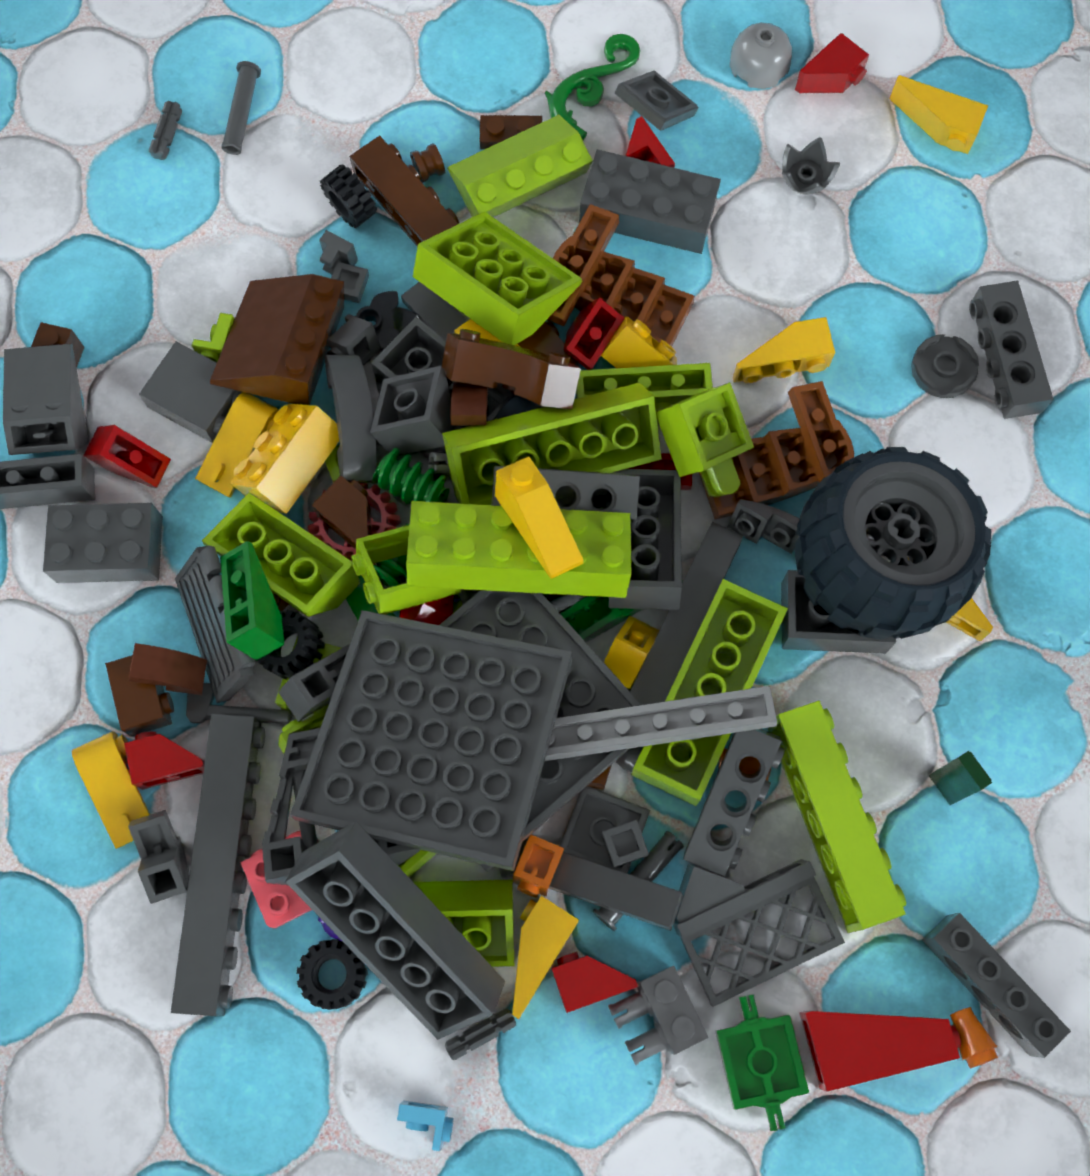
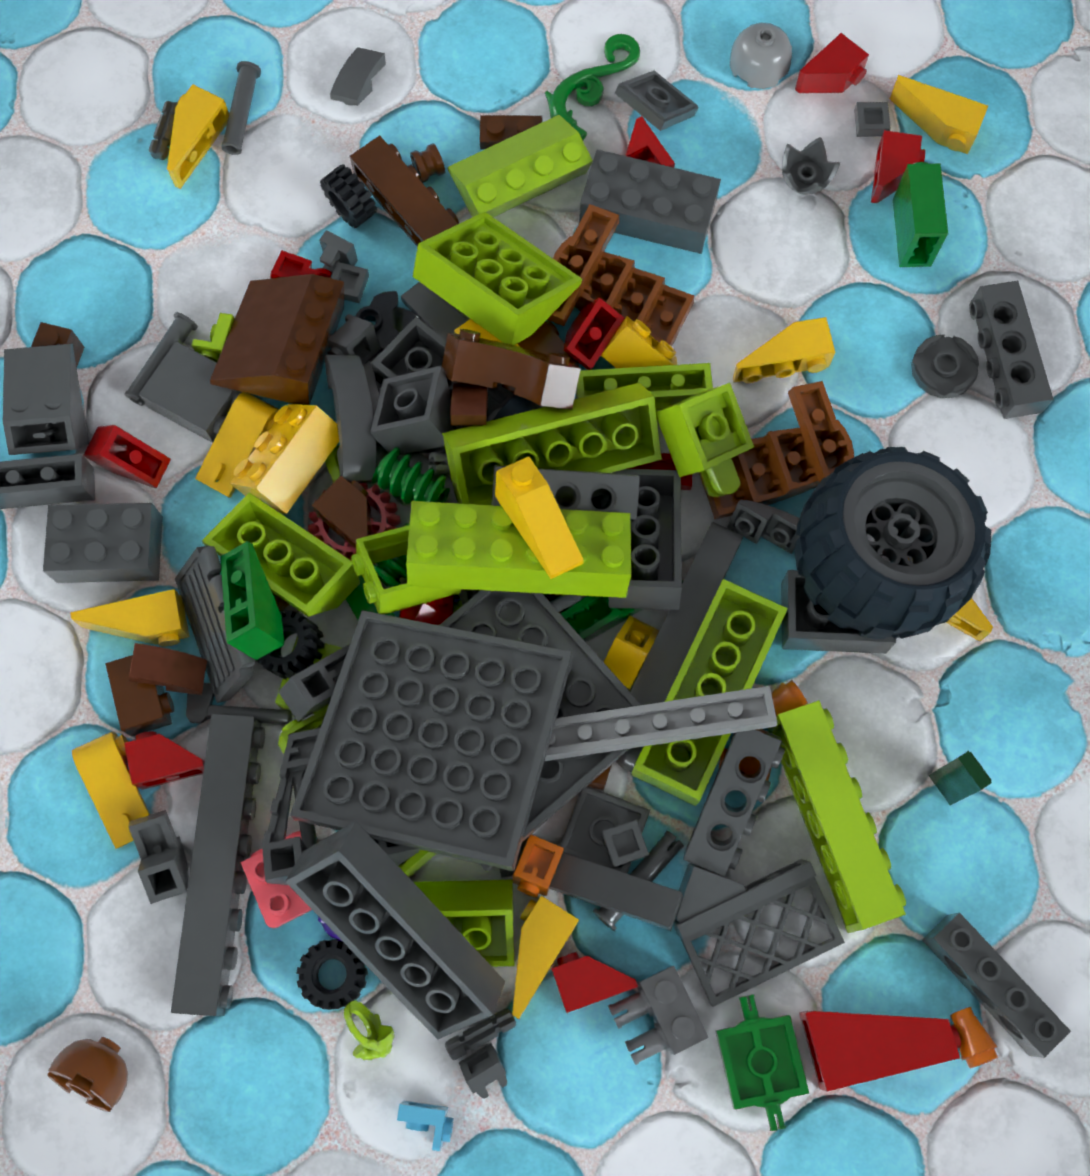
none -> dark orange cylinder [47,1037,128,1112]
none -> yellow slope [70,589,190,647]
none -> dark grey pin [124,312,198,406]
none -> yellow slope [167,84,229,189]
none -> red plate [270,250,332,279]
none -> dark grey slope [330,47,386,106]
none -> lime piece [344,1000,395,1060]
none -> dark grey tile [459,1043,507,1099]
none -> orange cone [771,680,808,716]
none -> dark grey plate [854,102,891,137]
none -> red slope [871,130,926,203]
none -> green brick [893,162,948,267]

